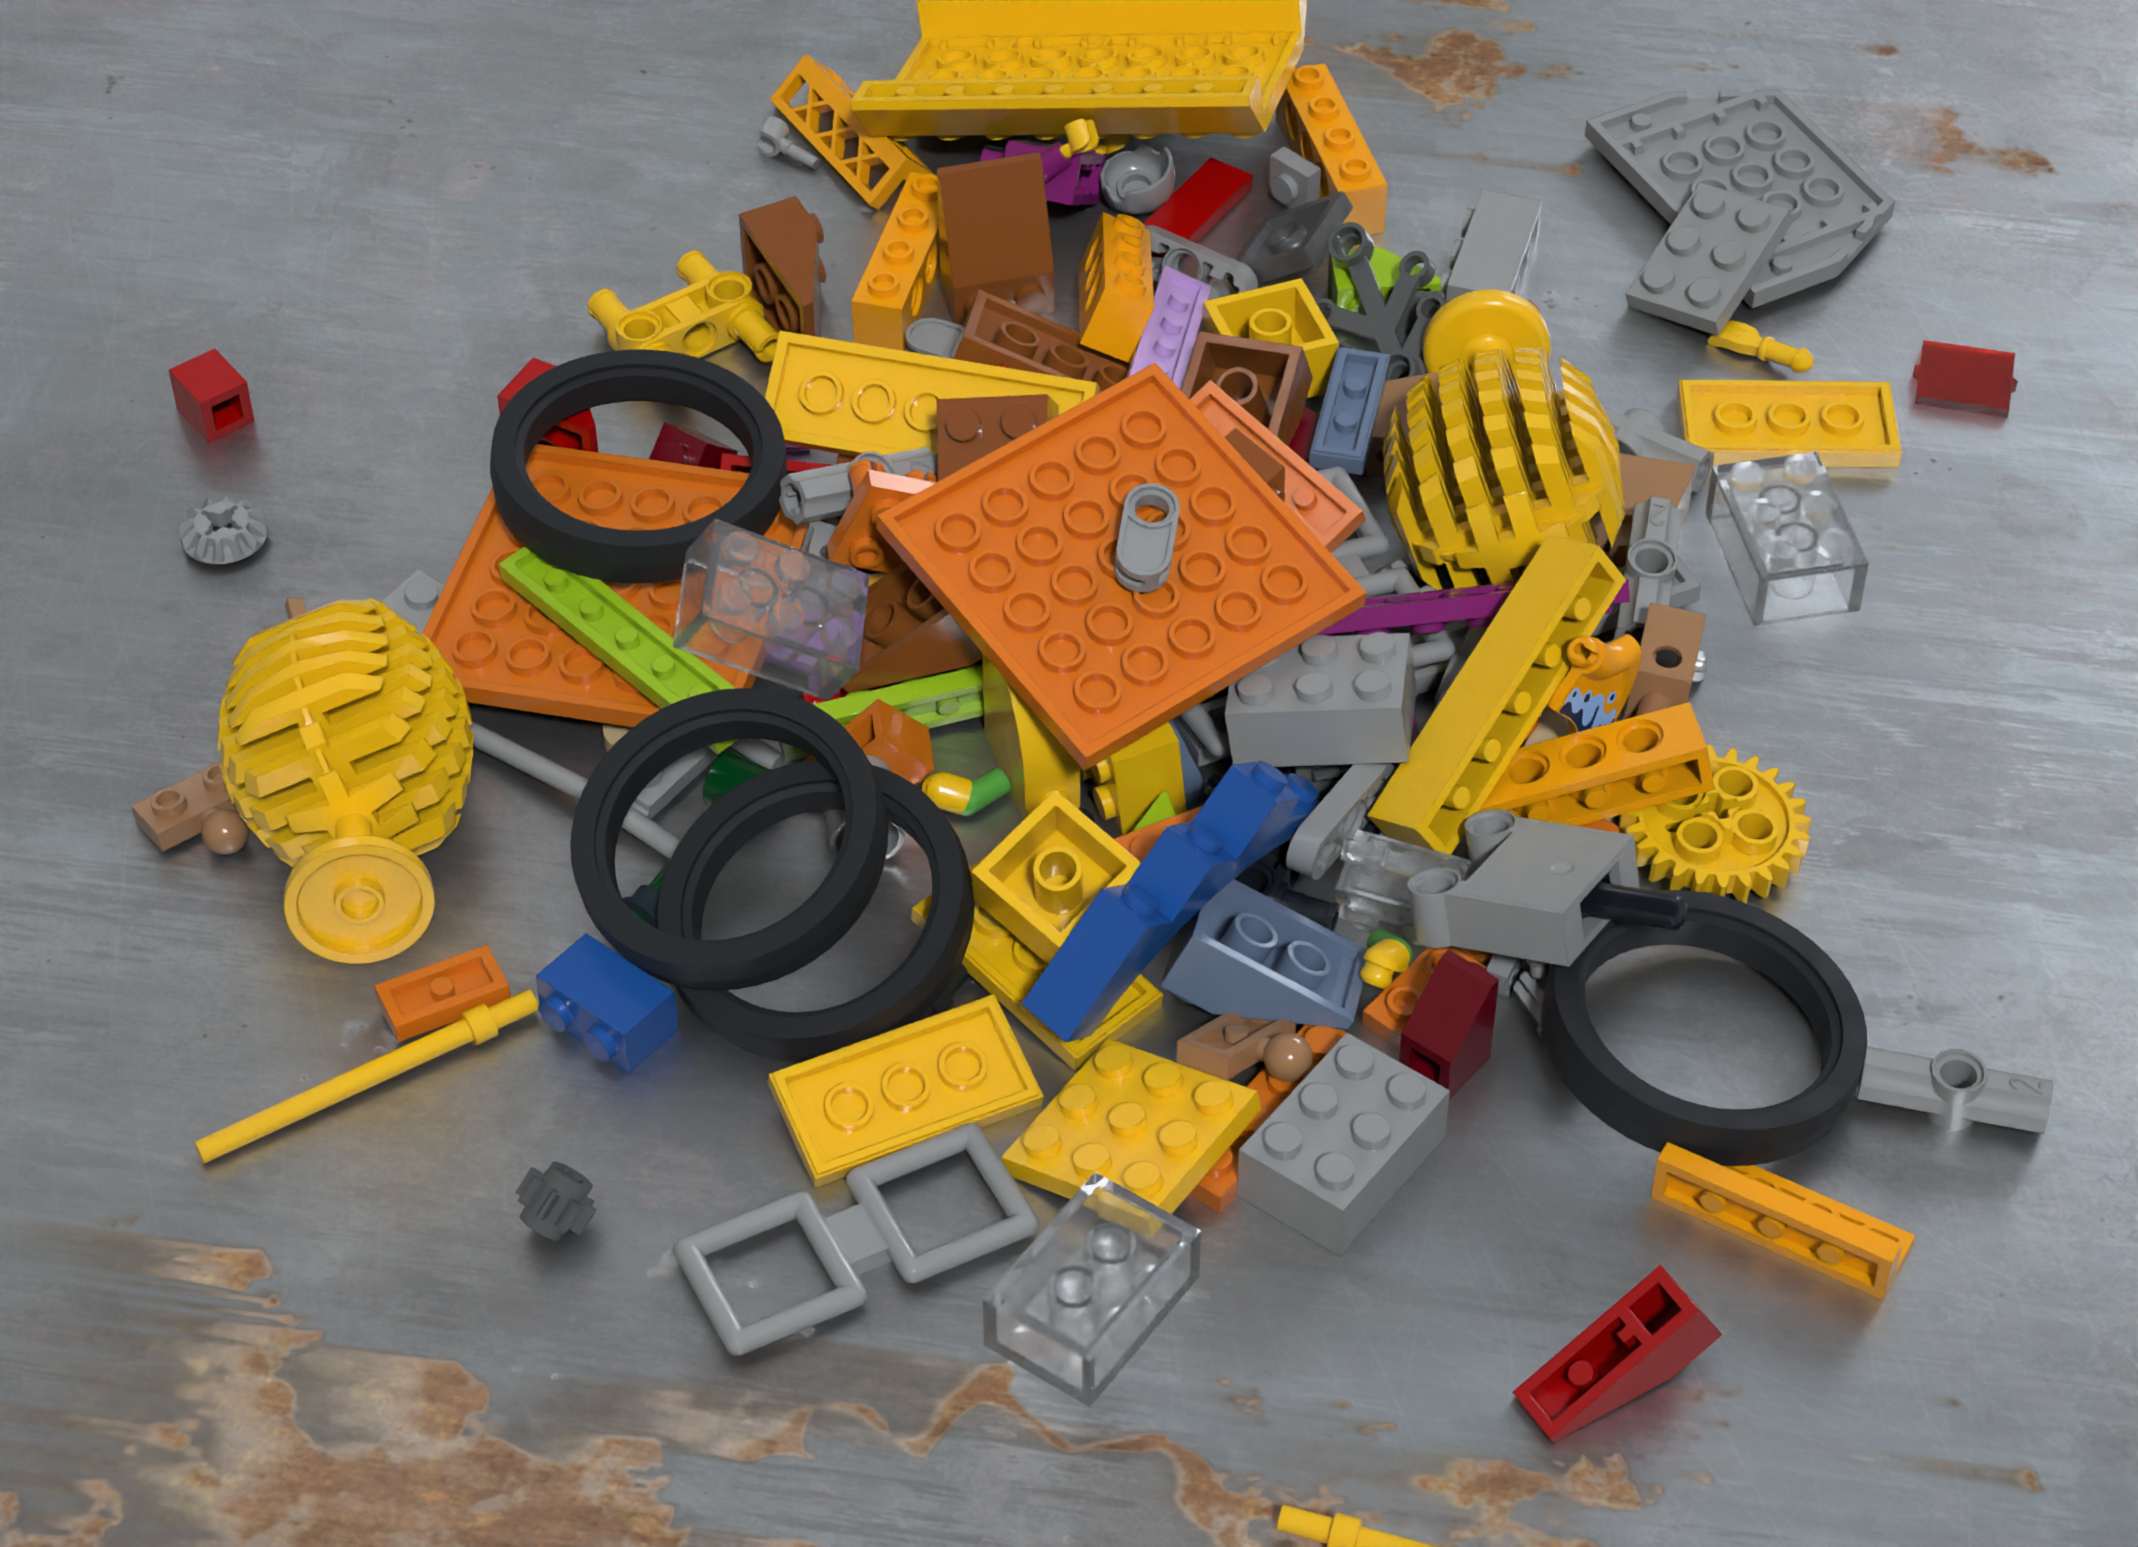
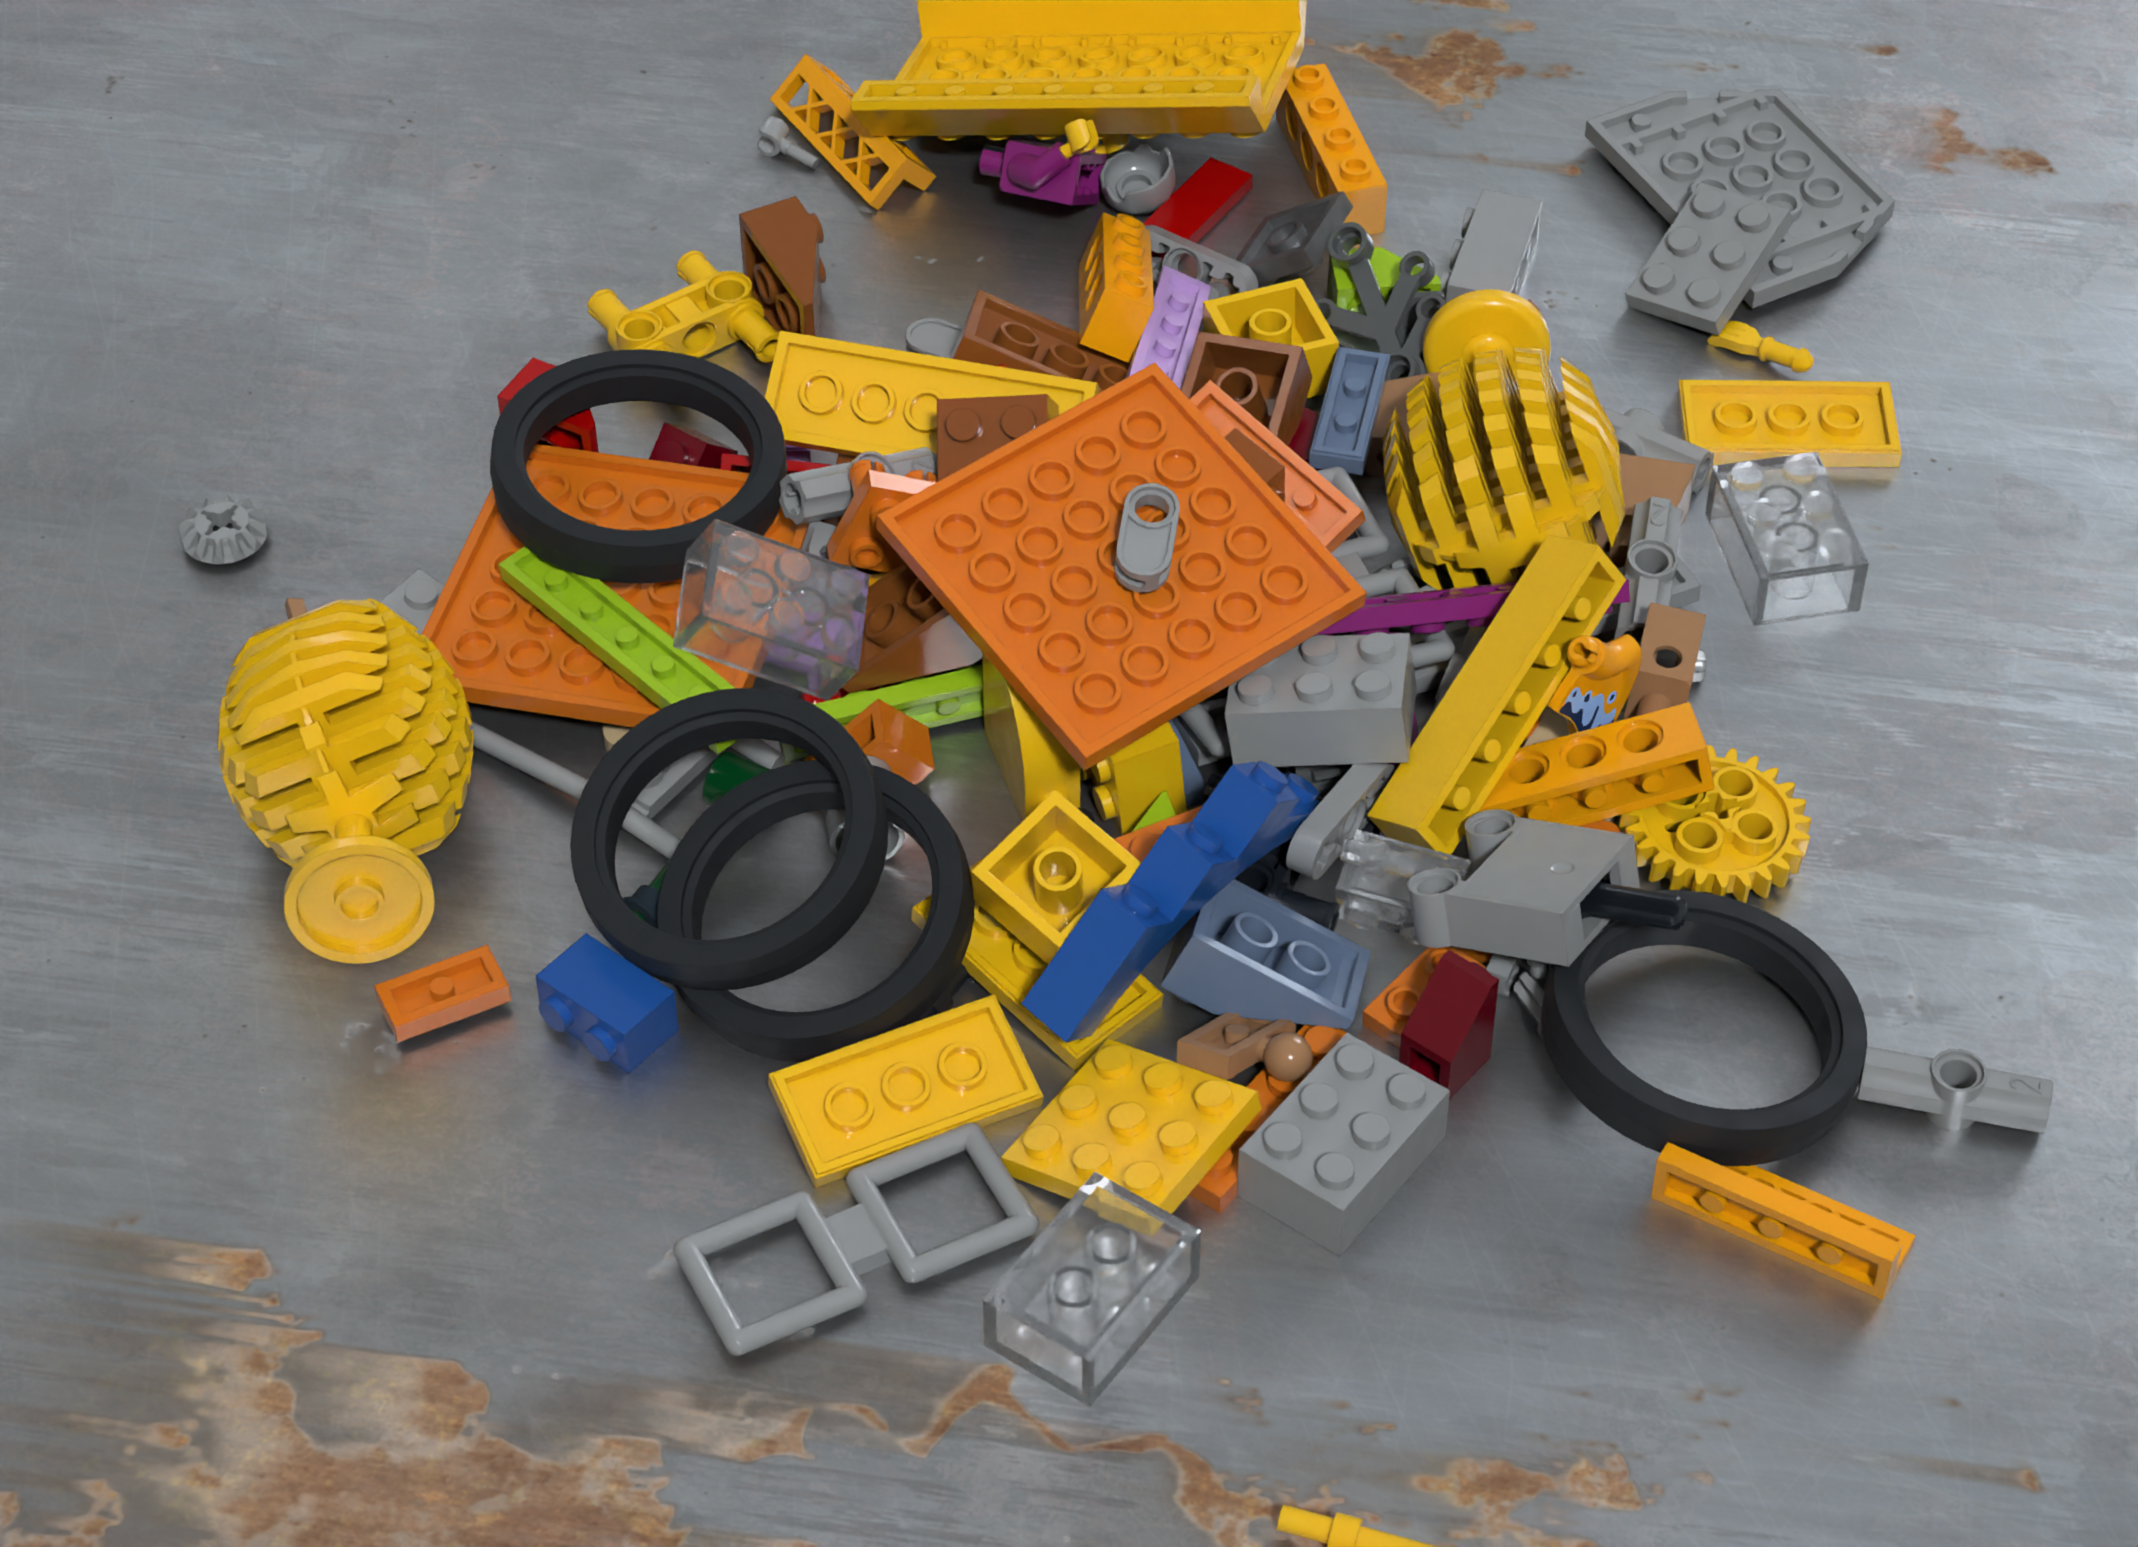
medium nougat plate [131,762,249,855] -> none
red brick [169,348,254,443] -> none
yellow bar [193,989,539,1164] -> none
dark grey gear [516,1162,597,1241] -> none
light orange brick [851,172,940,351] -> none
arm [921,767,1011,817] -> none
dark orange slope [937,152,1055,326] -> none
light grey plate [1268,146,1321,208] -> none
yellow arm [1360,928,1413,989] -> none
red slope [1512,1264,1722,1443] -> none
clear red piece [1913,340,2018,418] -> none

